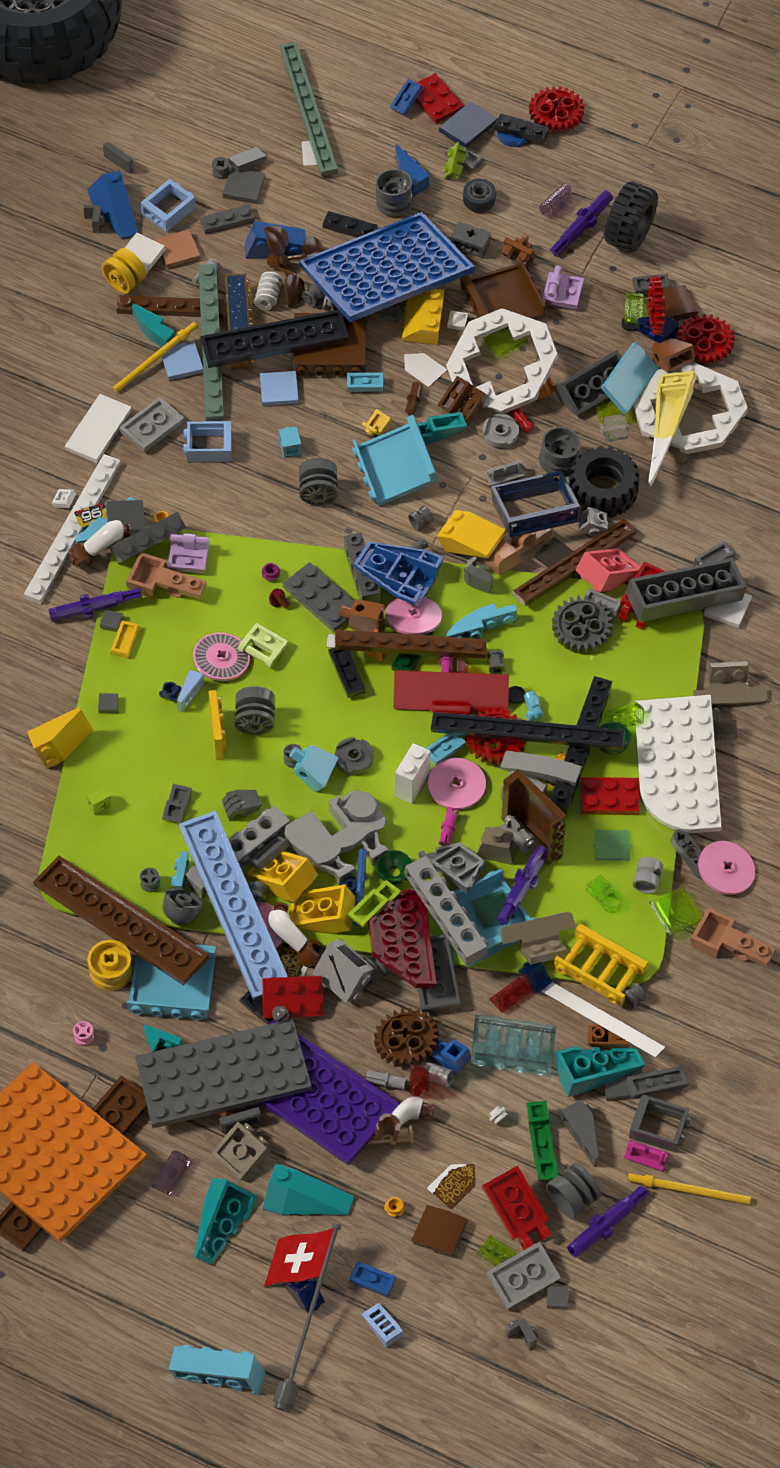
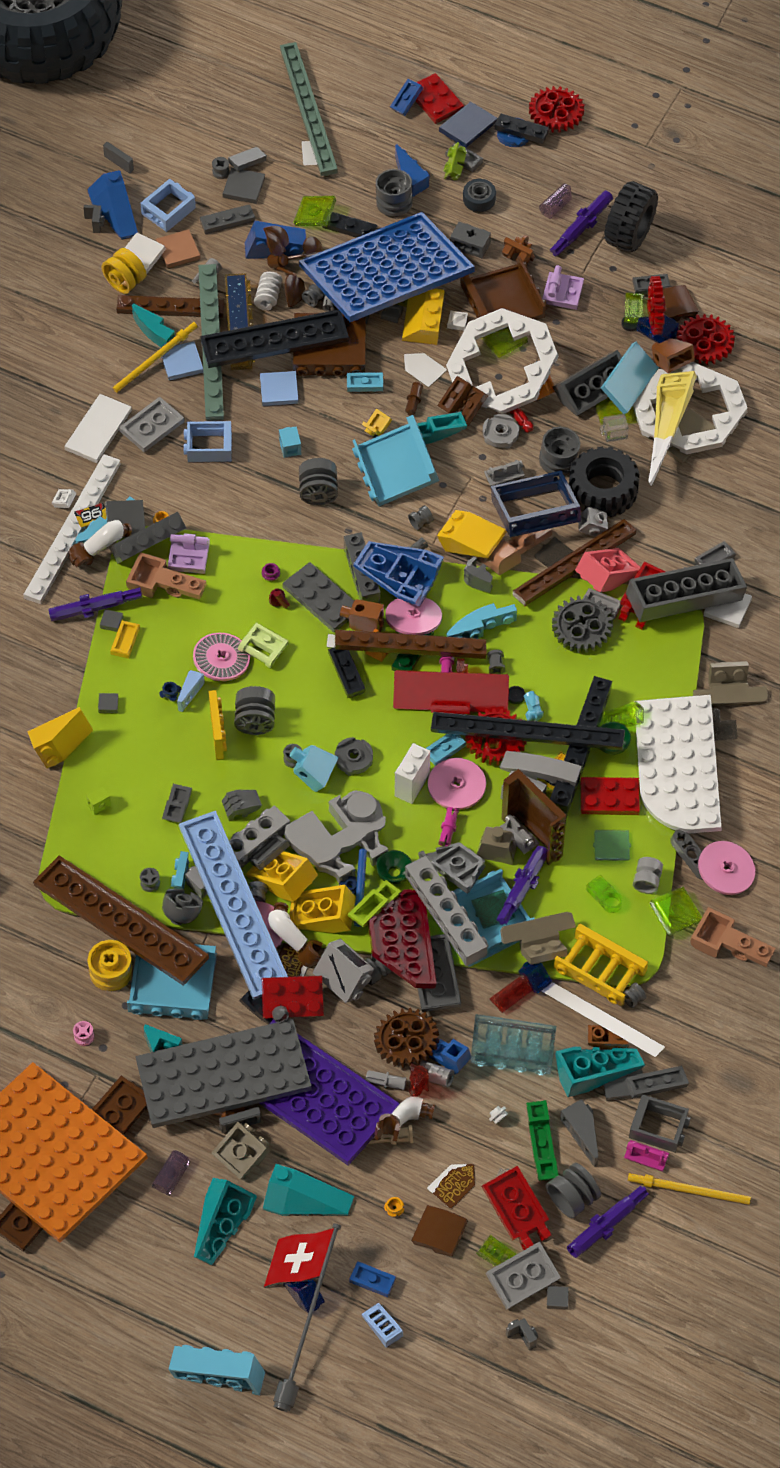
none -> clear neon green tile [293,196,336,226]

